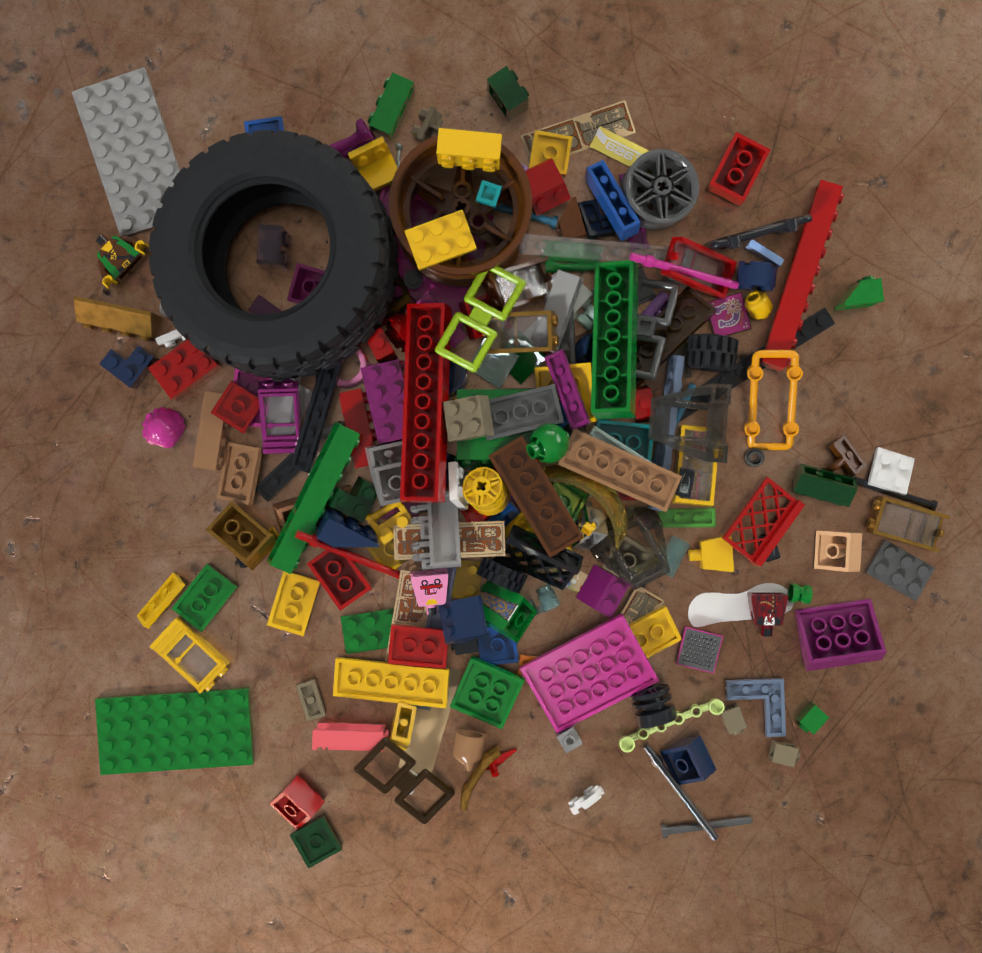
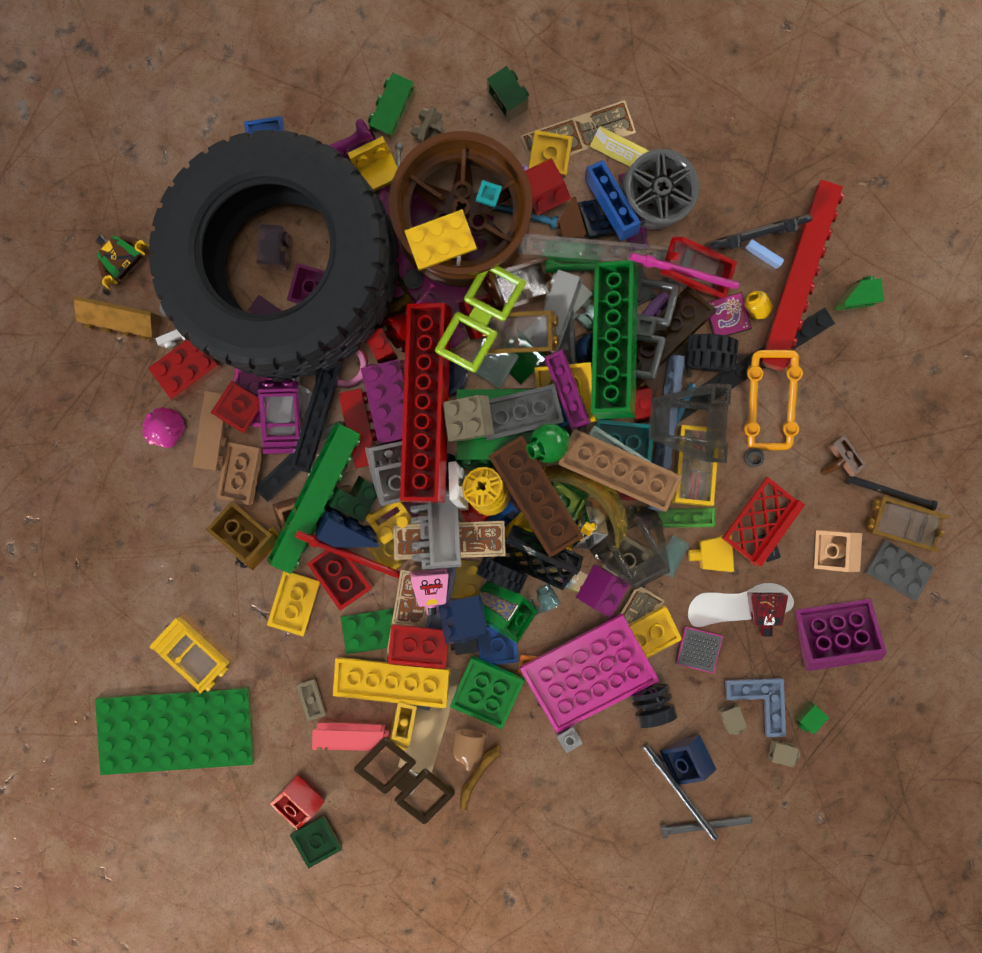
light grey plate [72,67,180,236] -> none
dark blue brick [100,345,159,389] -> none
yellow plate [136,572,185,629] -> none
green plate [171,563,238,632] -> none
yellow brick [436,128,502,172] -> none
red bar [486,748,517,777] -> none
white plate [568,785,605,815] -> none
yellowish green bar [619,698,725,752] -> none
black sticker [675,467,695,498] -> none
red brick [706,132,771,206] -> none
dark blue brick [737,261,778,292] -> none
green wheel [788,583,813,604] -> none
dark green brick [793,463,858,507] -> none
white plate [867,447,915,496] -> none

